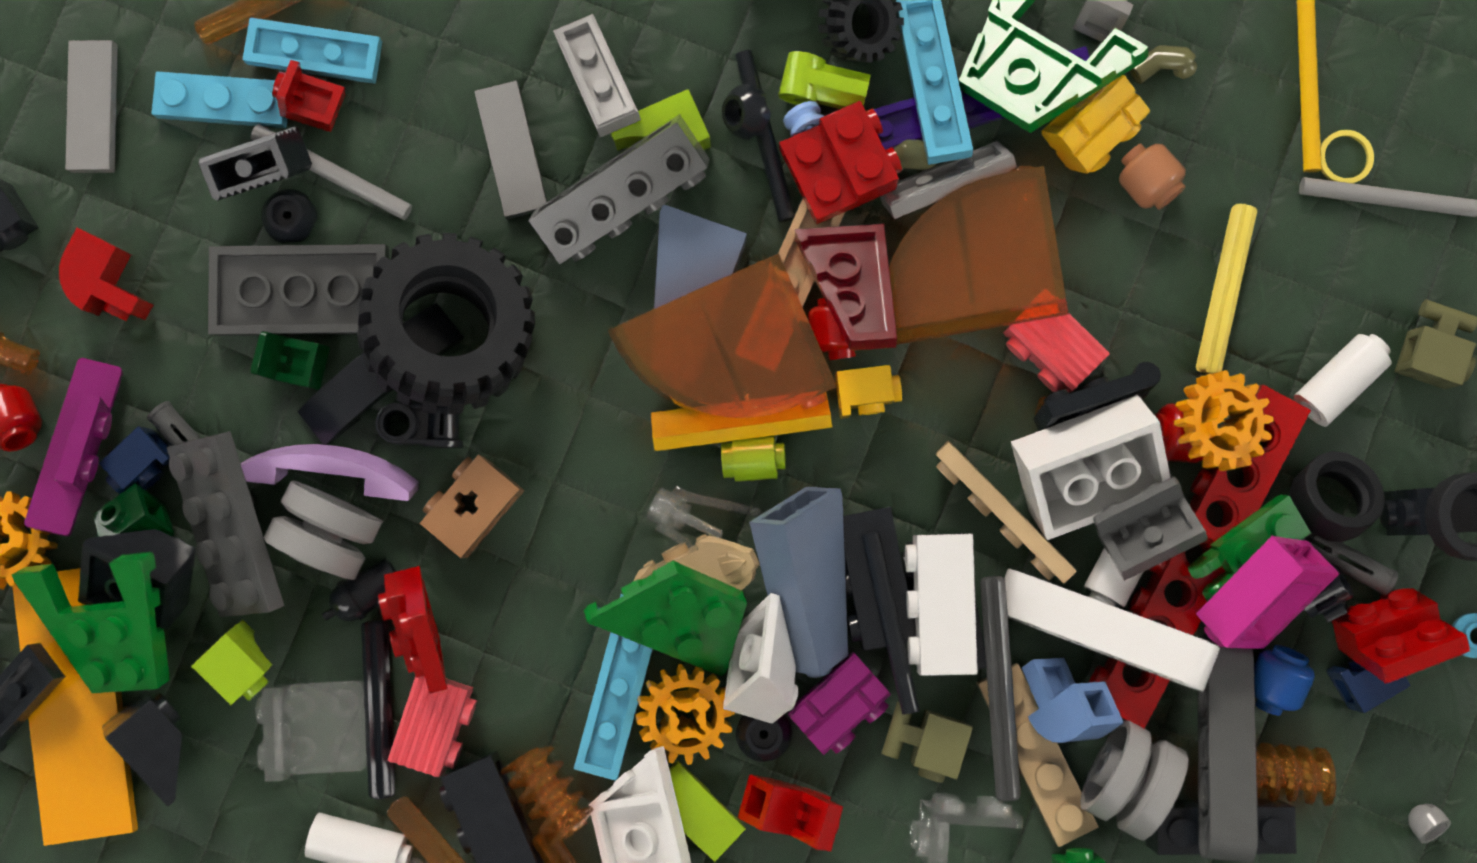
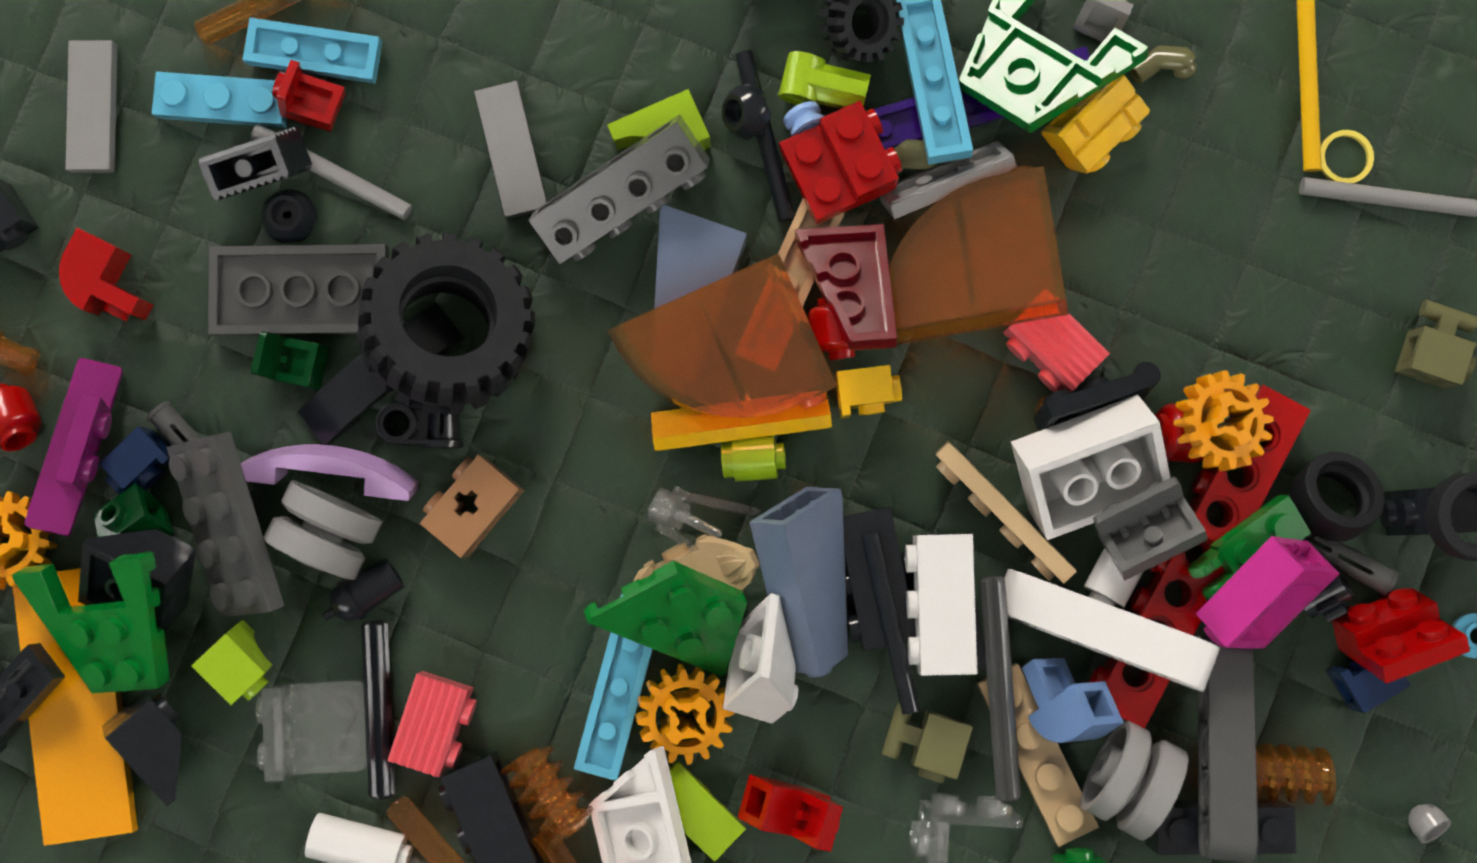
red plate [378,566,448,694] -> none
light grey tile [553,14,641,137] -> none
black plate [735,715,792,762] -> none
magenta brick [787,651,891,755] -> none
nougat head [1119,144,1186,210] -> none
light yellow axle [1196,204,1257,374] -> none
blue head [1254,645,1315,716] -> none
white brick [1294,334,1392,427] -> none

